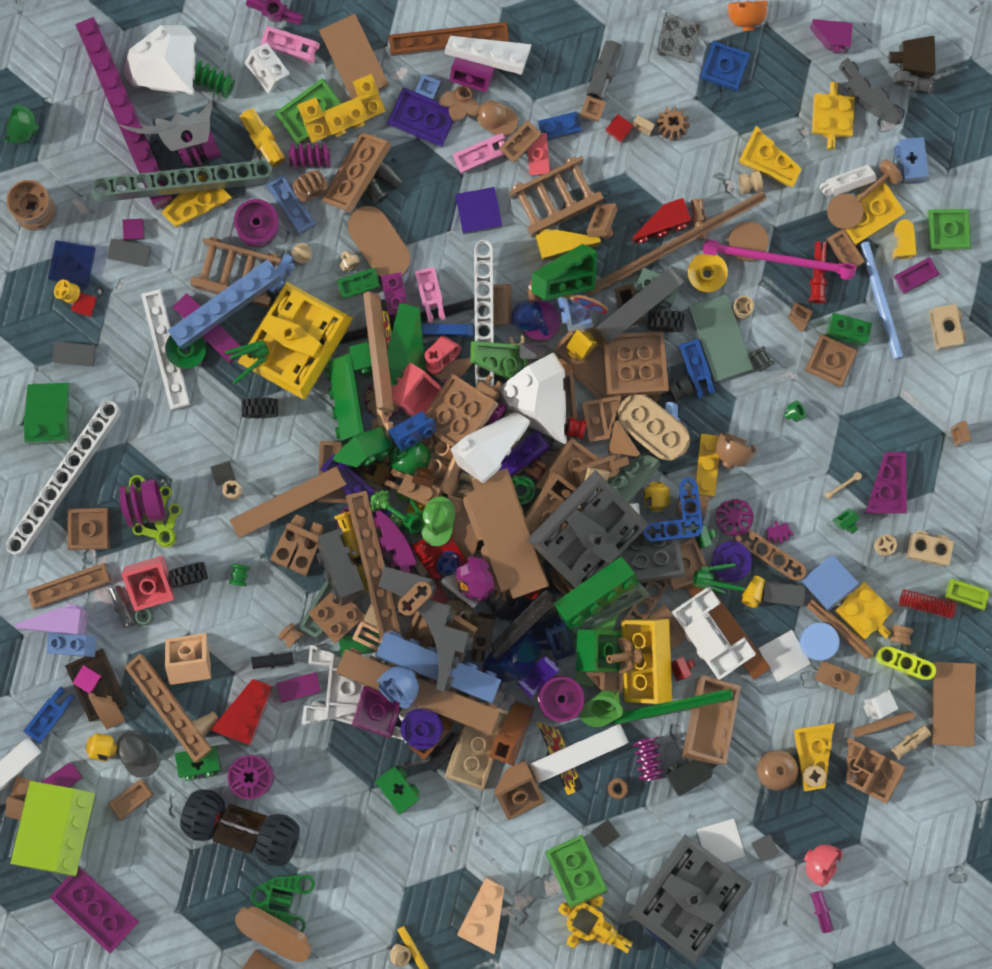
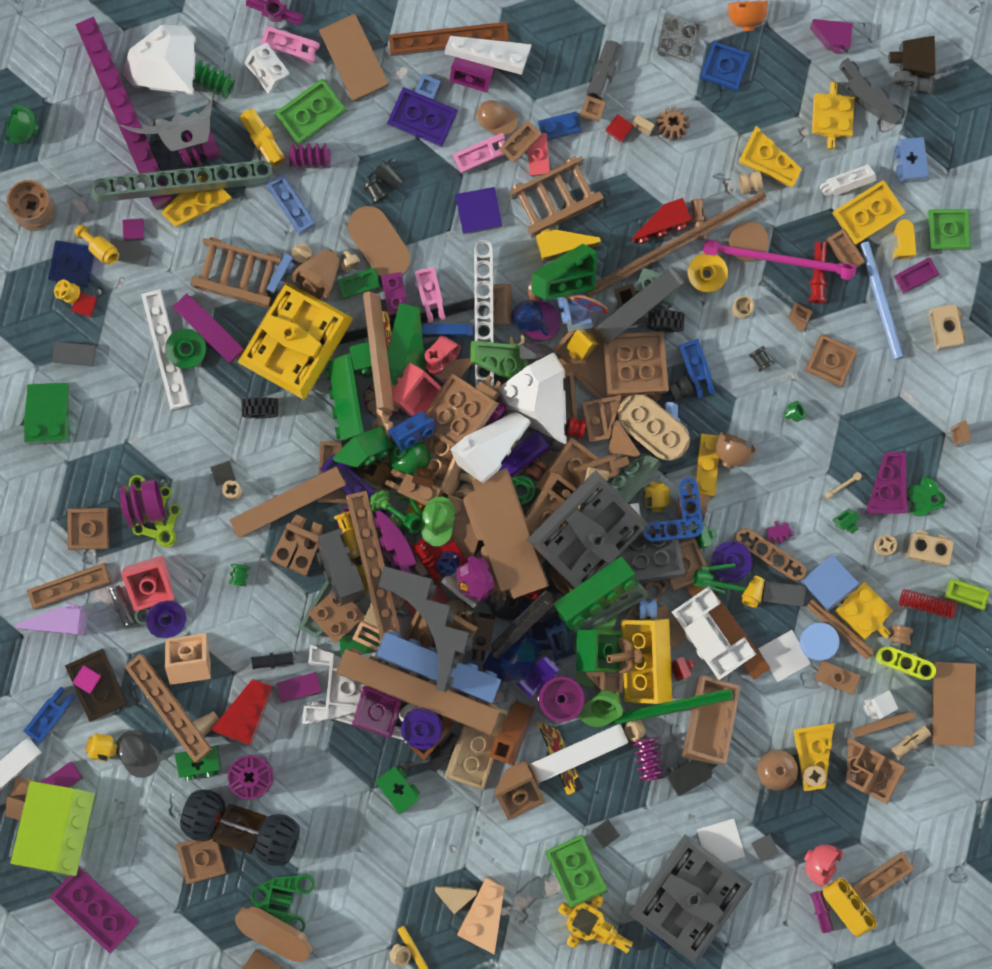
white beam [6,401,121,556] -> none
medium blue brick [46,632,97,657] -> none
medium nougat slope [88,693,125,730] -> none
medium nougat tile [108,778,154,821] -> none
medium blue brick [167,259,282,350] -> none
black tyre [169,562,208,588] -> none
green plant [225,340,270,384] -> none
magenta wheel [234,199,279,248] -> none
medium nougat wheel [277,623,303,648] -> none
medium nougat gear [292,170,328,202] -> none
yellow bracket [297,74,386,143] -> none
medium nougat plate [321,132,392,213] -> none
medium blue cylinder [377,667,419,708] -> none
medium nougat beam [398,582,433,616] -> none
medium nougat plate [439,85,479,121] -> none
medium nougat tile [587,203,618,239] -> none
medium nougat plate [607,778,628,799] -> none
sand green tile [688,294,753,383] -> none
magenta wheel [715,498,754,536] -> none
green brick [825,313,873,347] -> none
medium nougat piece [827,159,903,229] -> none
none -> yellow piece [74,224,119,265]
none -> dark purple dish [146,600,186,638]
none -> medium nougat tile [176,839,227,884]
none -> medium nougat cone [292,249,340,301]
none -> tan slope [435,886,477,914]
none -> tan tile [625,720,645,742]
none -> medium blue wheel [639,598,657,619]
none -> yellow beam [823,878,877,937]
none -> medium nougat plate [851,852,915,904]
none -> green plate [906,477,946,516]

